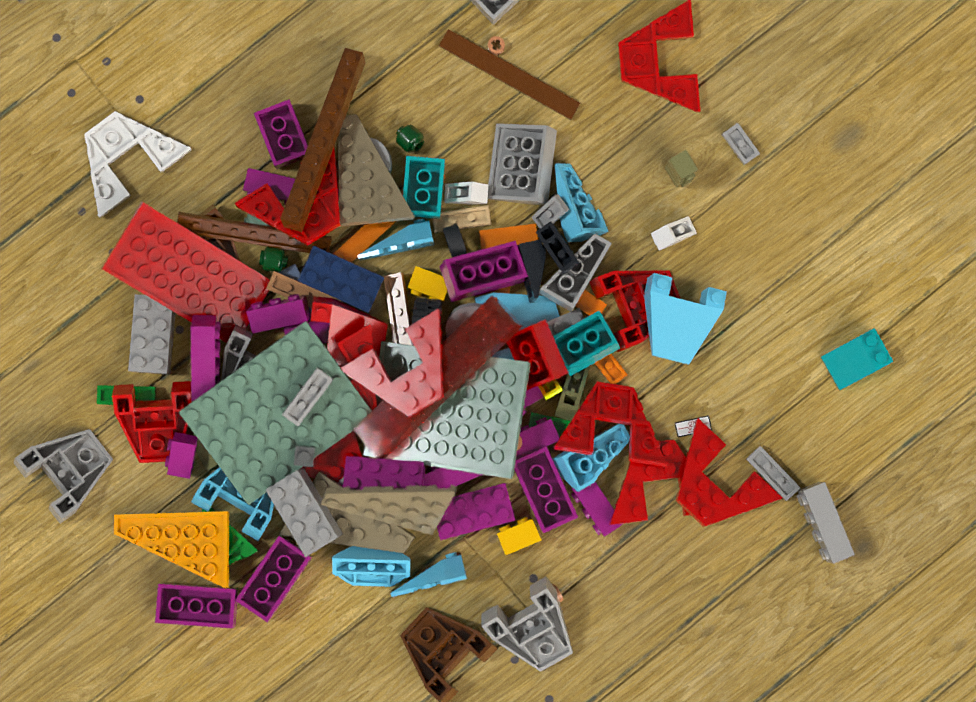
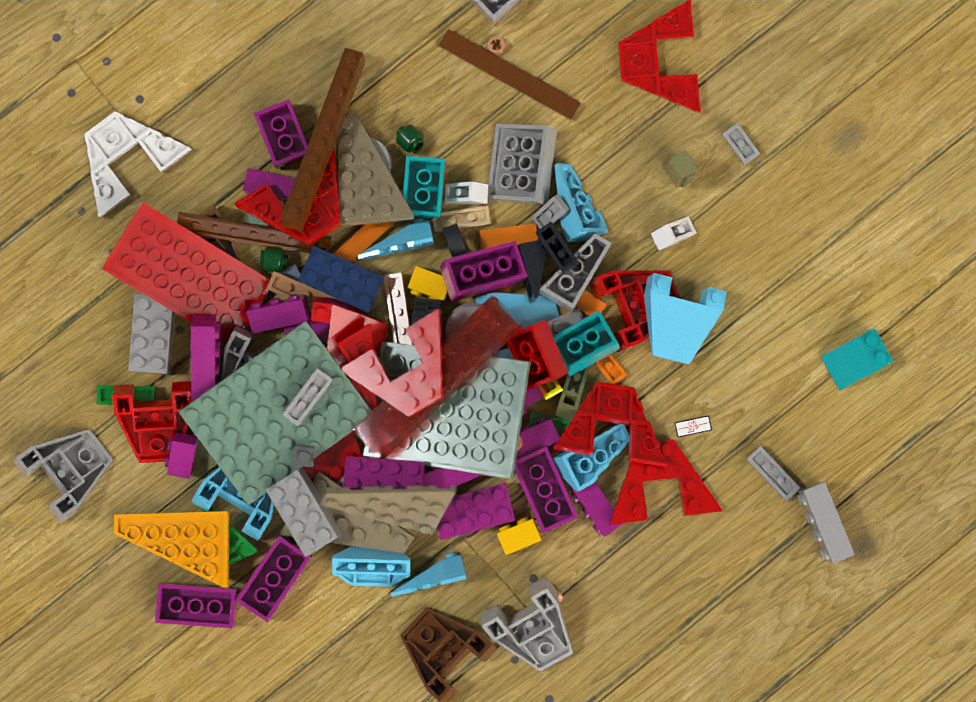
red wing [675,418,782,527] -> none

